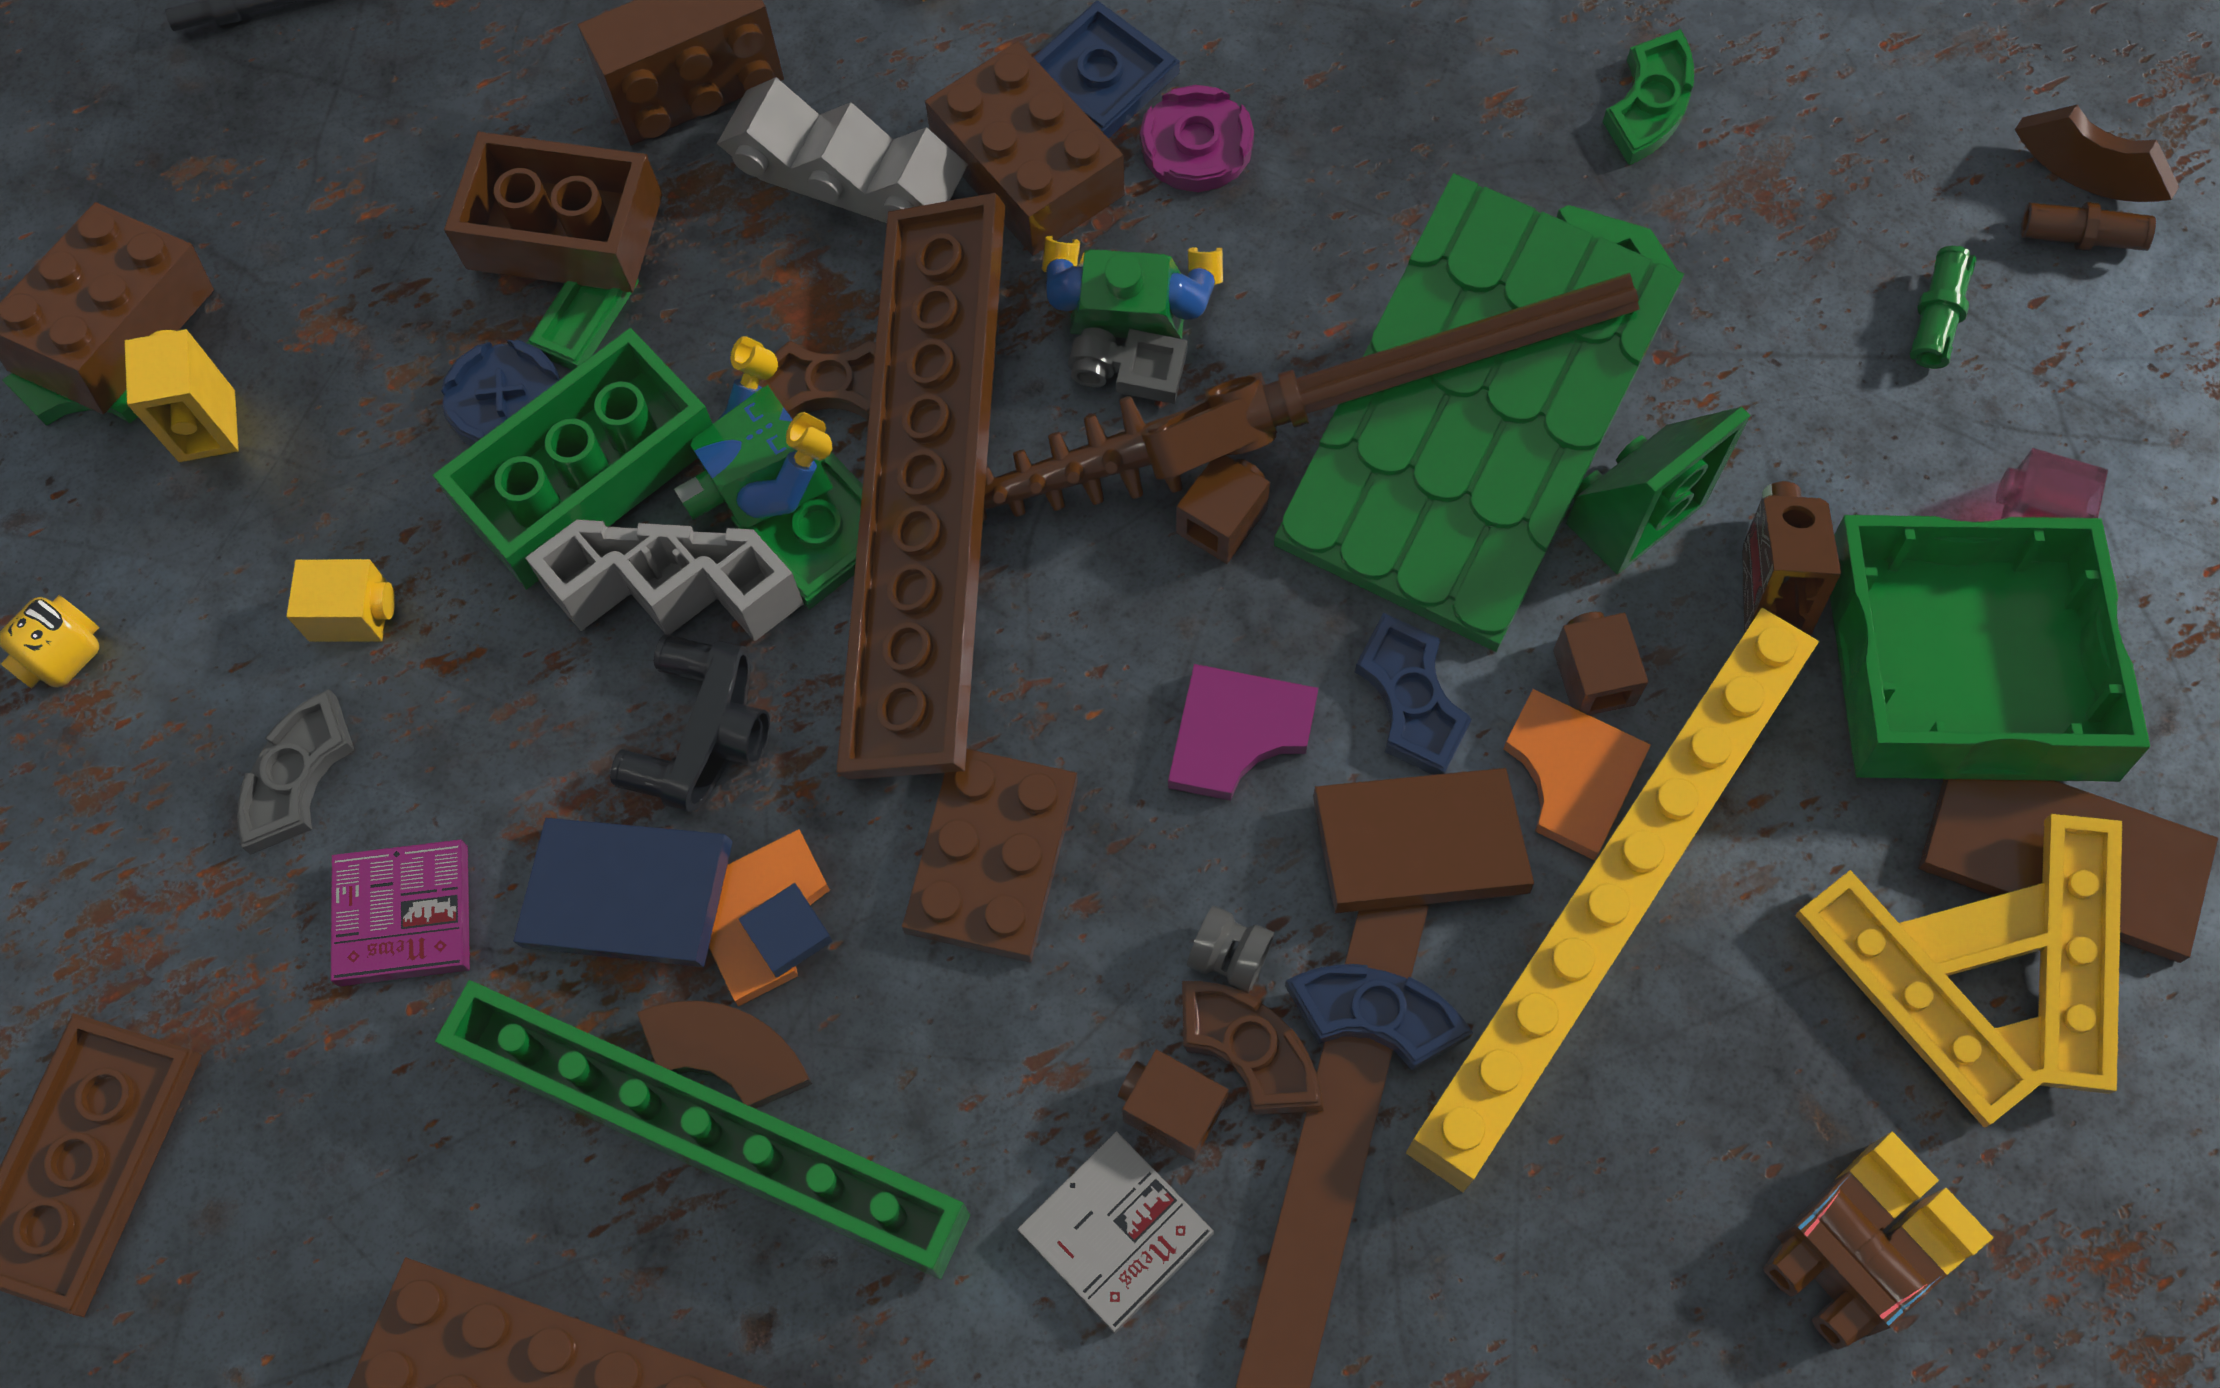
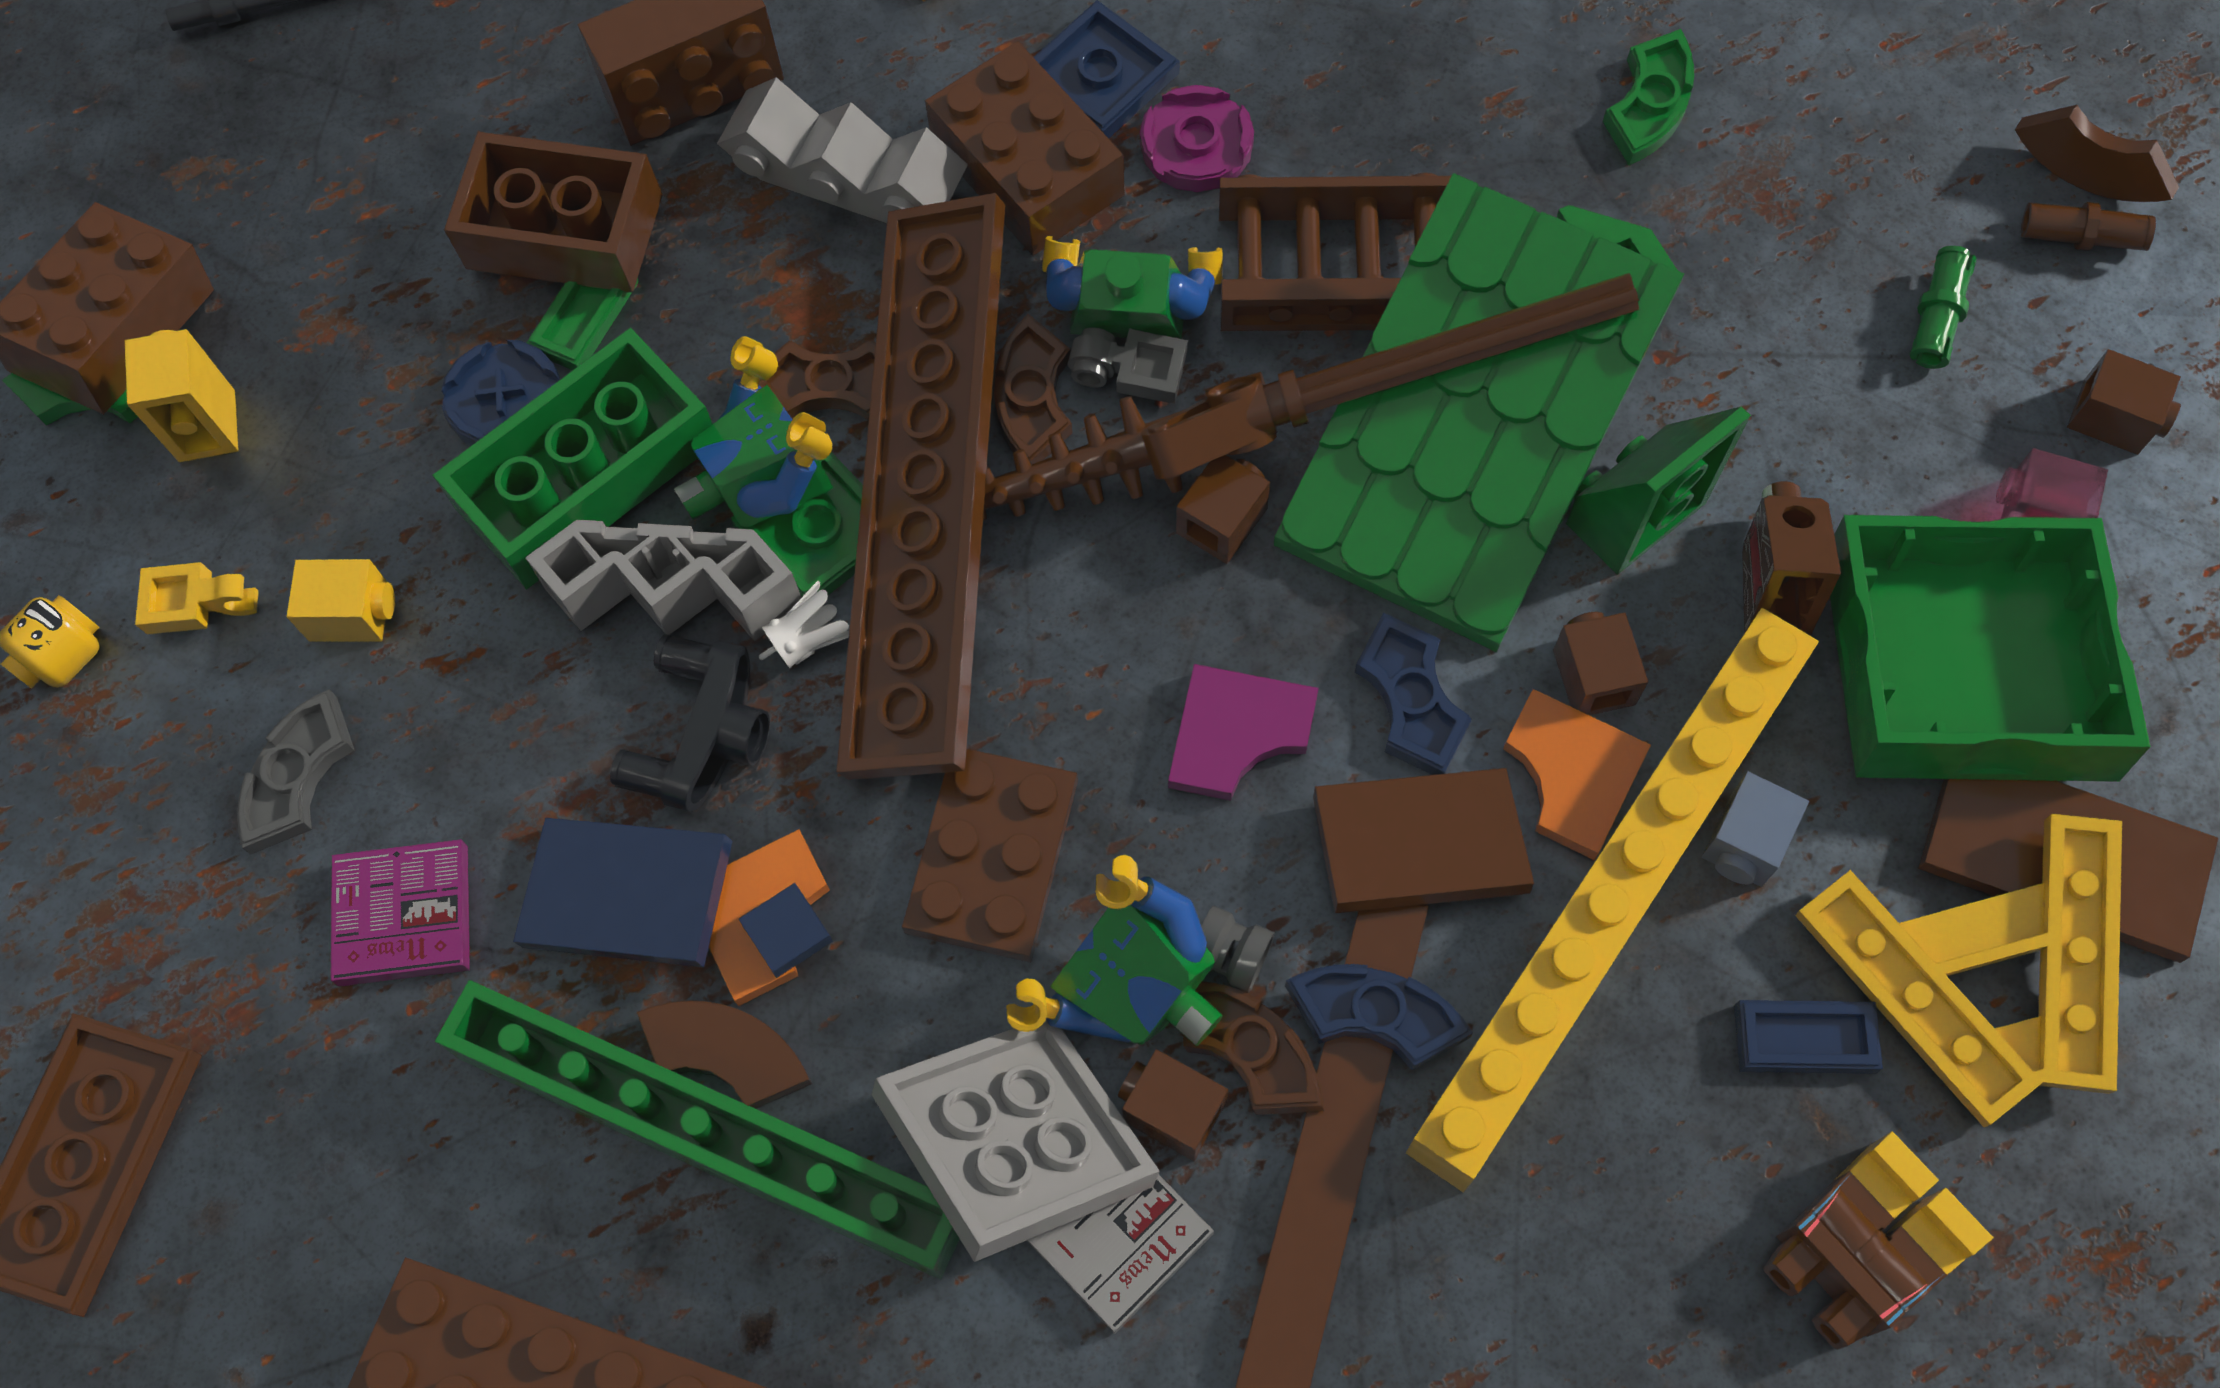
none -> yellow plate [135,562,259,634]
none -> white piece [759,581,849,668]
none -> light grey plate [871,1018,1159,1262]
none -> reddish brown tile [994,314,1073,464]
none -> torso [1006,855,1223,1046]
none -> reddish brown fence [1219,173,1451,331]
none -> sand blue brick [1701,771,1809,887]
none -> dark blue tile [1734,1000,1883,1074]
none -> reddish brown brick [2067,349,2181,455]

